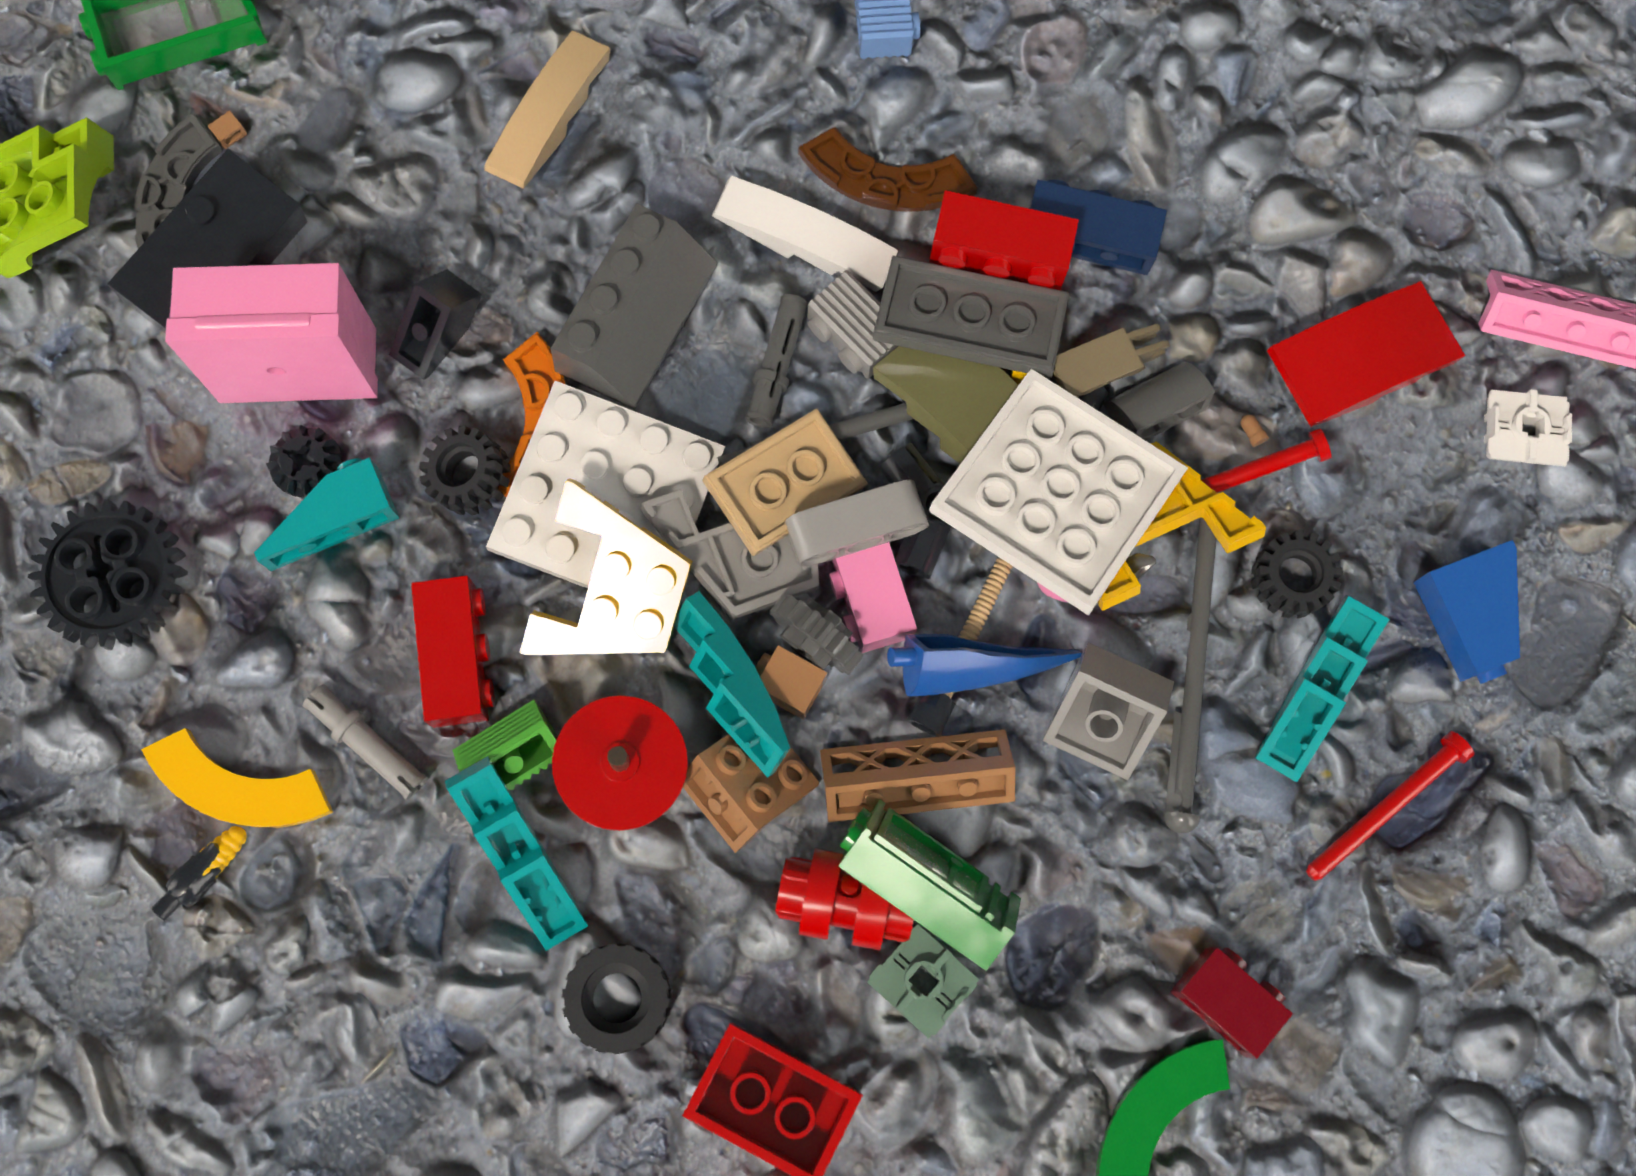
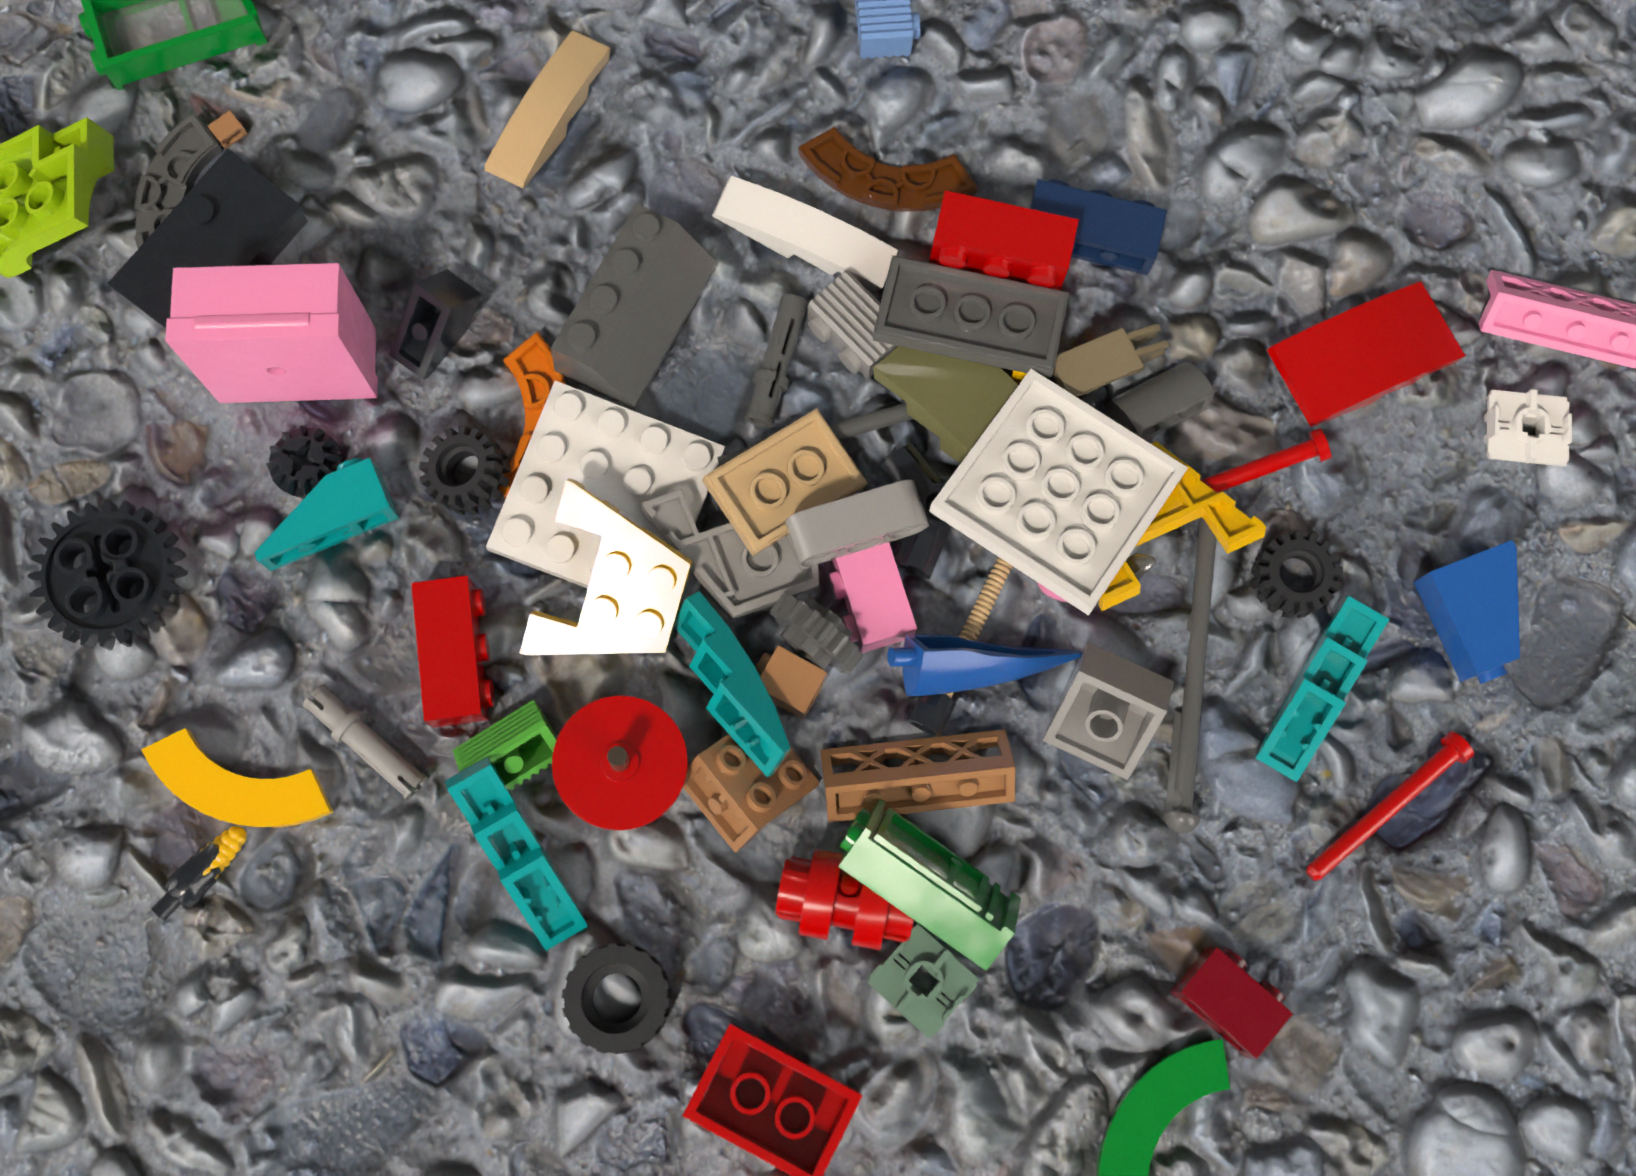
medium nougat piece [1240,414,1269,447] -> none

